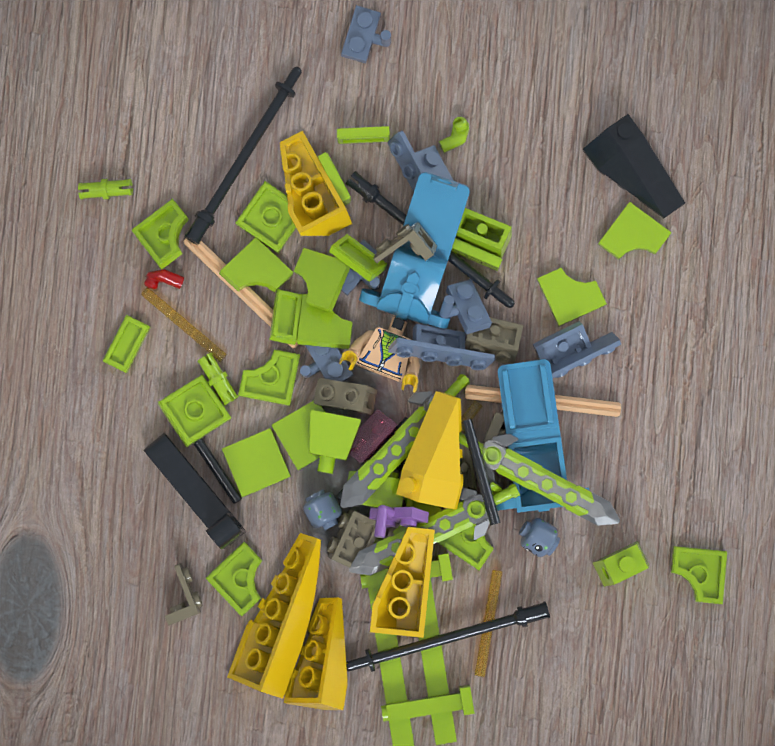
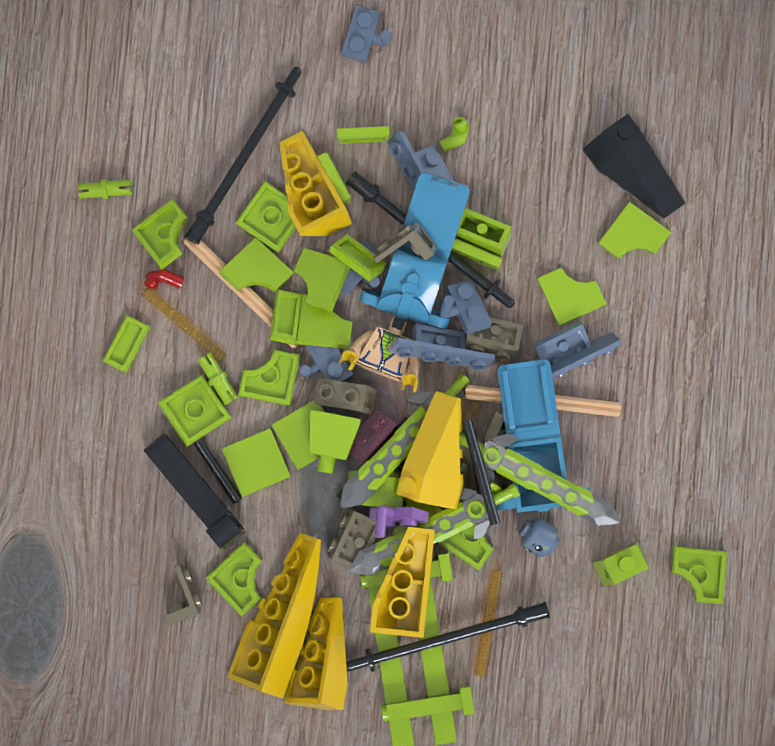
sand blue head [303,489,342,531] -> none

